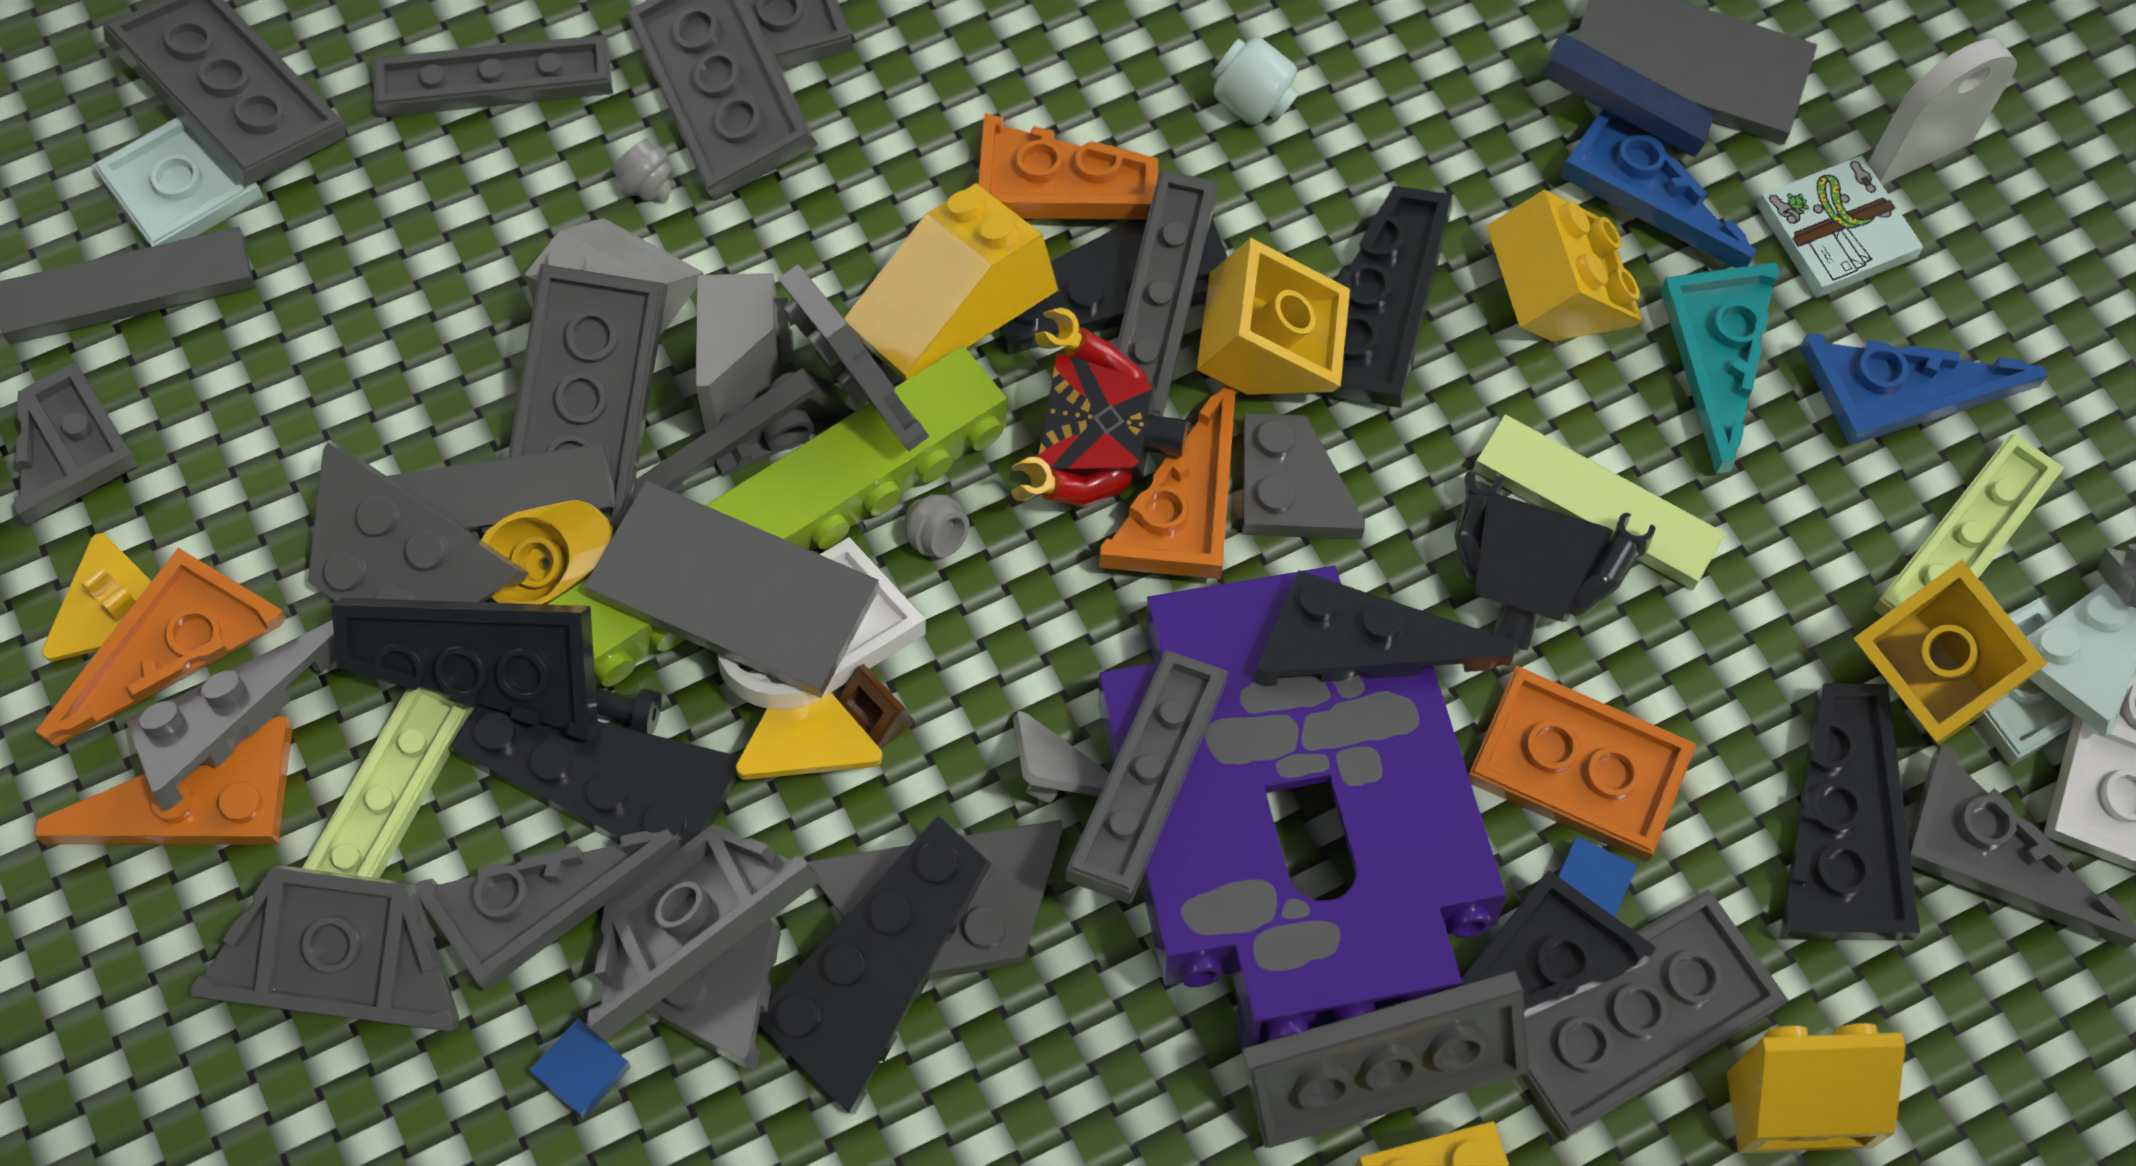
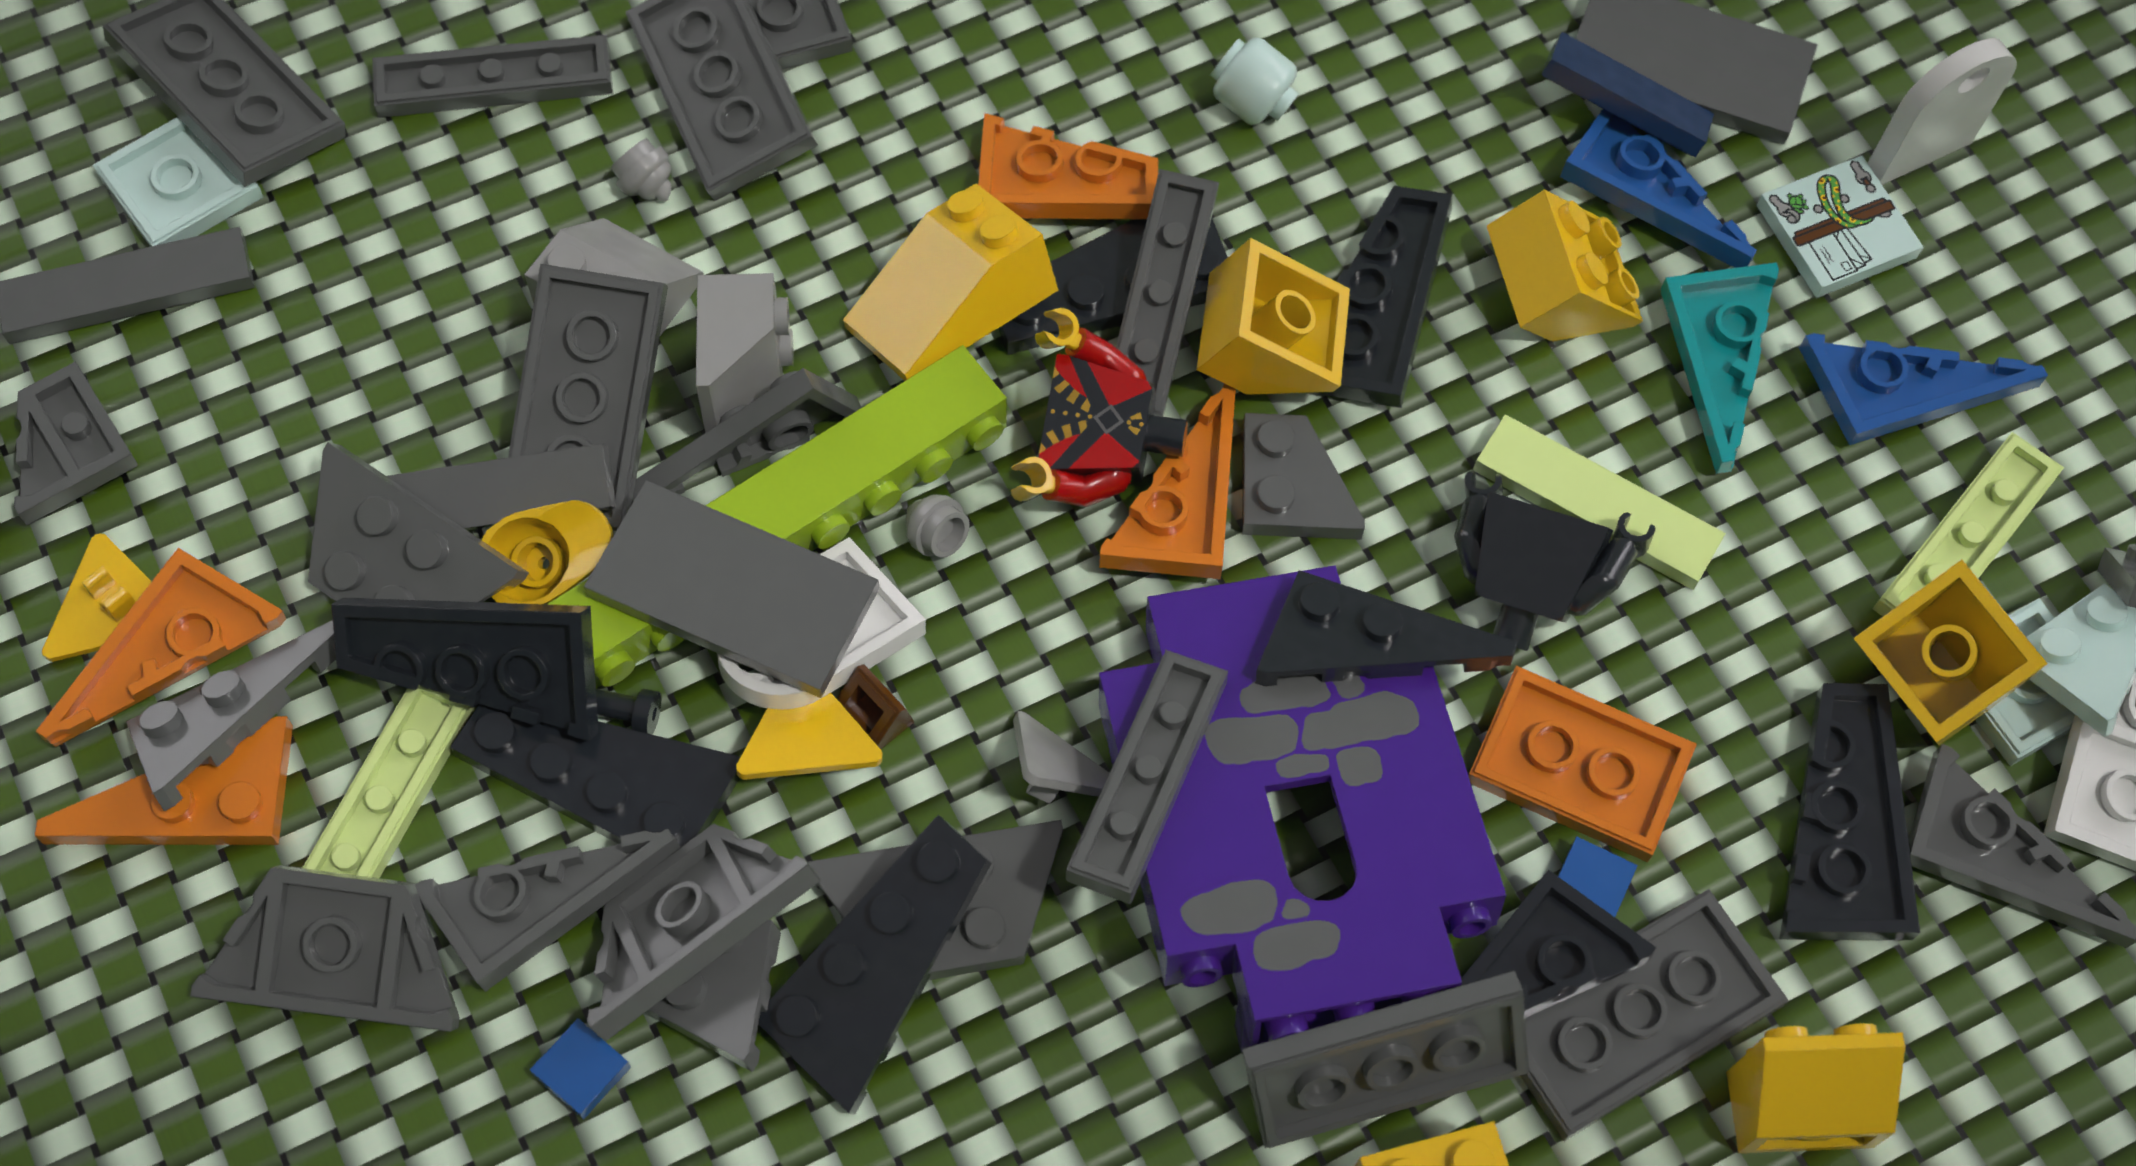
dark grey wing [778,264,930,451] -> none

